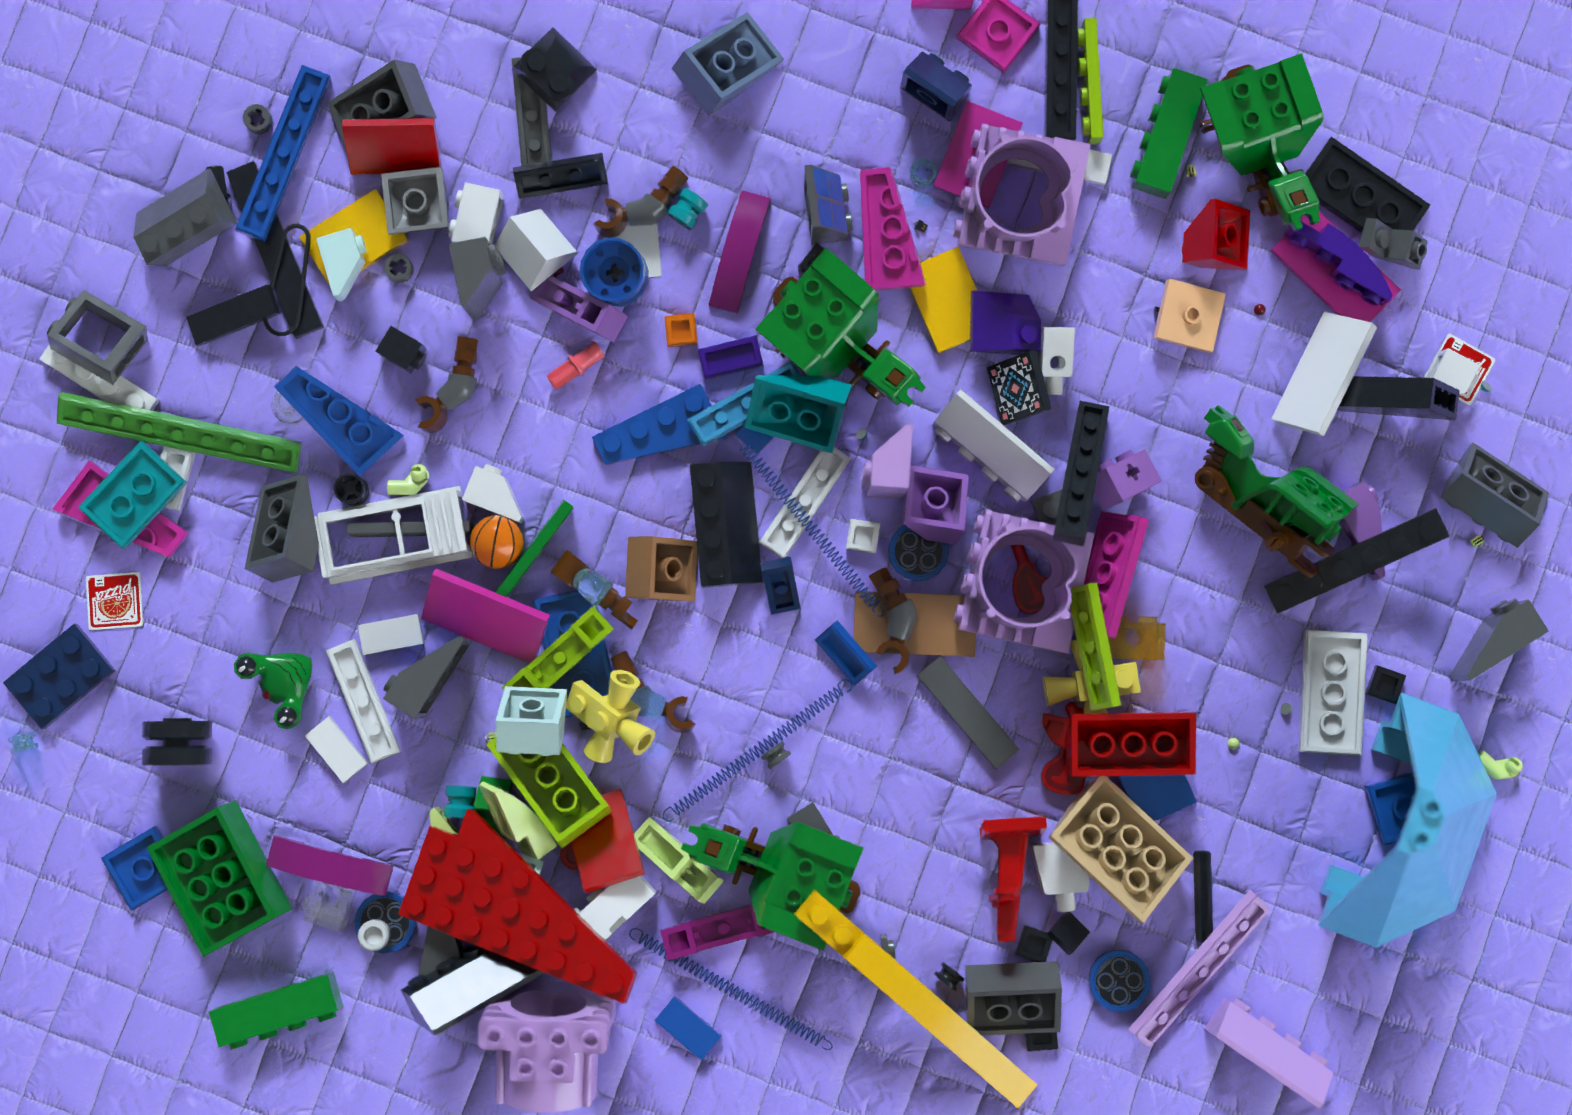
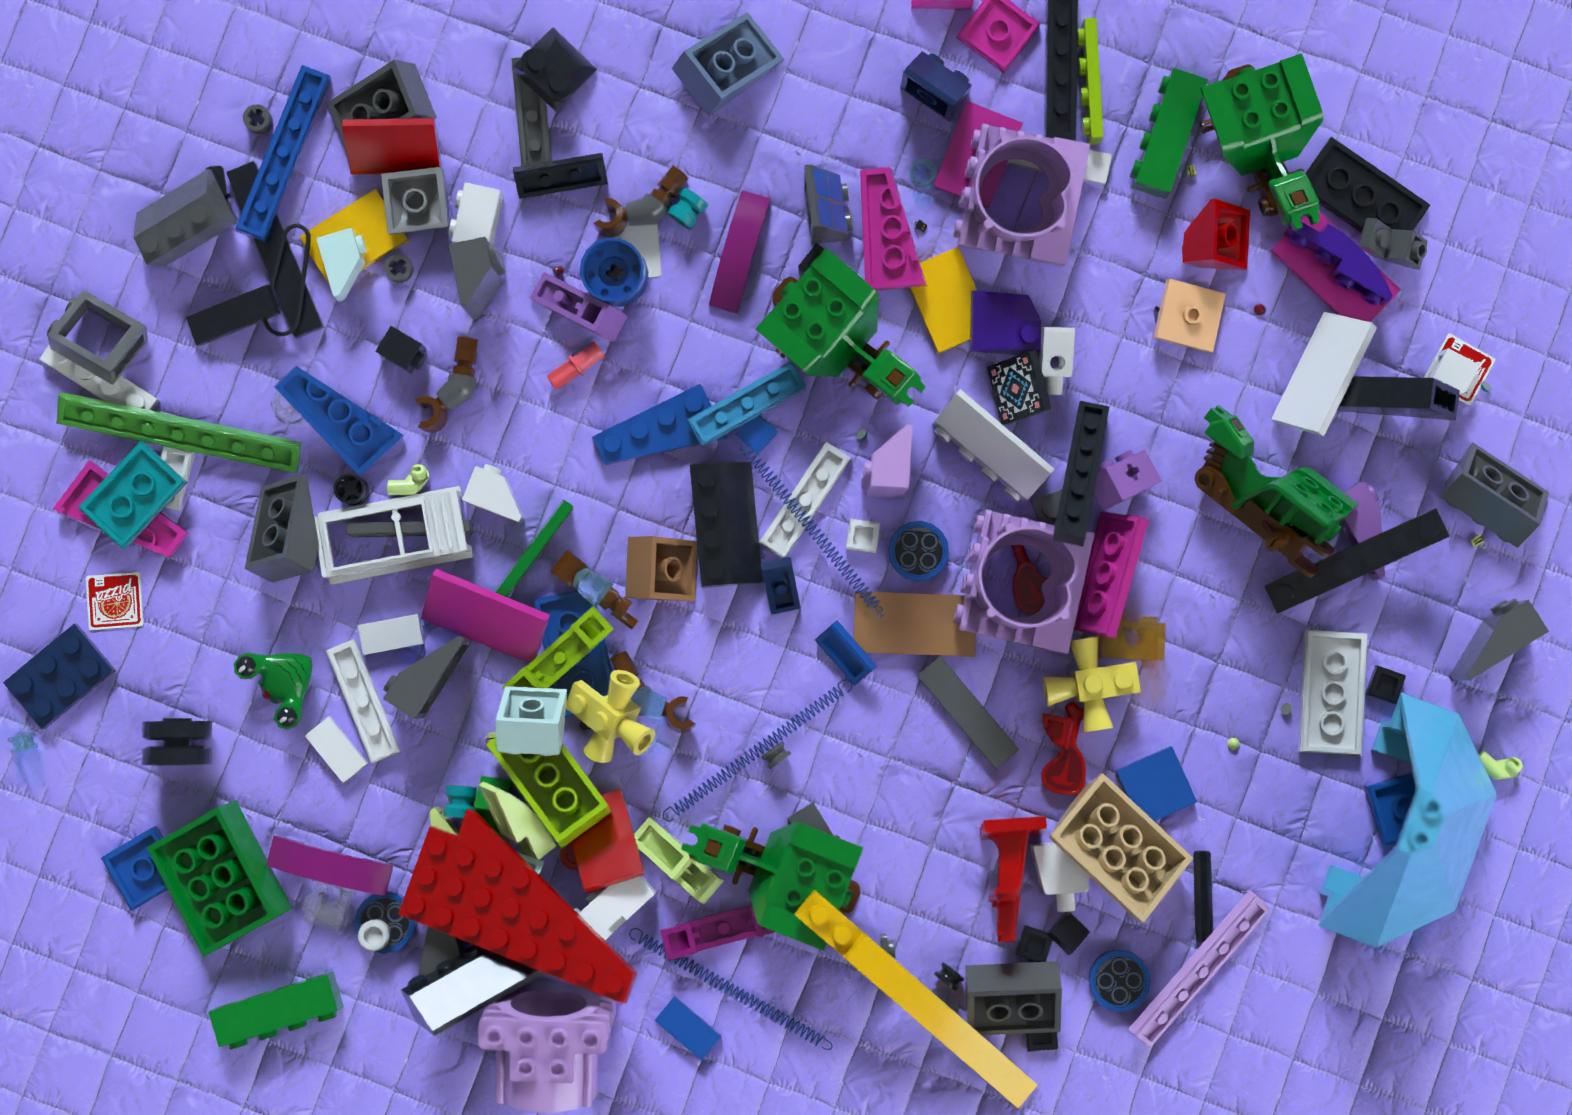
orange piece [470,515,524,569] -> none
white slope [495,209,578,291] -> none
orange tile [664,313,698,347] -> none
dark purple tile [698,335,764,380] -> none
teal slope [744,375,852,454] -> none
piece [869,567,918,674] -> none
medium lavender slope [903,465,969,545] -> none
red slope [1066,712,1196,777] -> none
lime plate [1070,583,1121,711] -> none
lavender slope [1204,997,1333,1109] -> none

